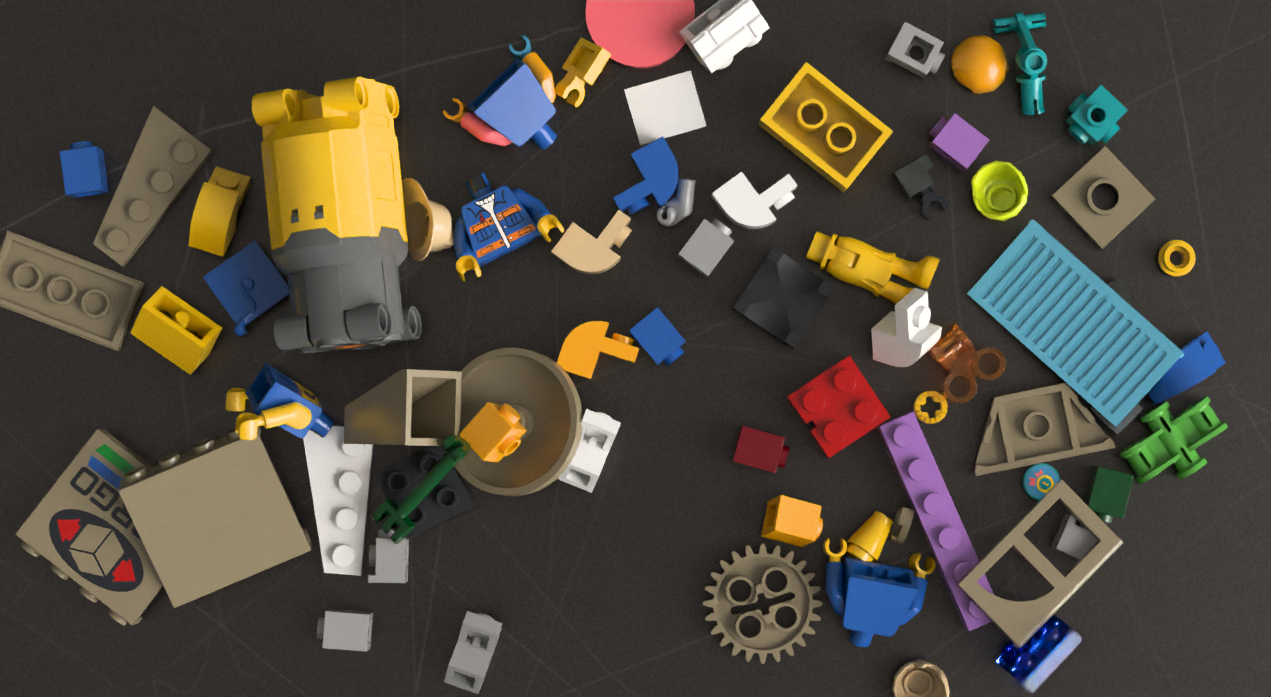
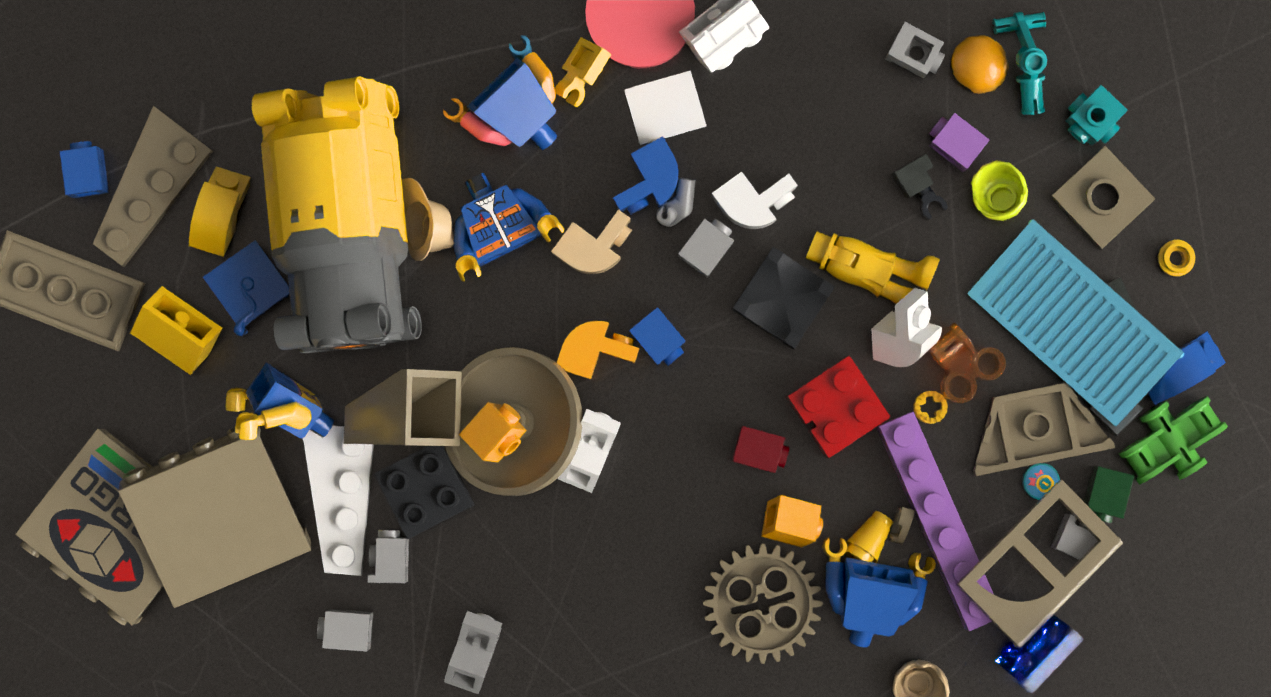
dark green hinge [371,435,471,544] -> none
yellow brick [758,62,893,193] -> none

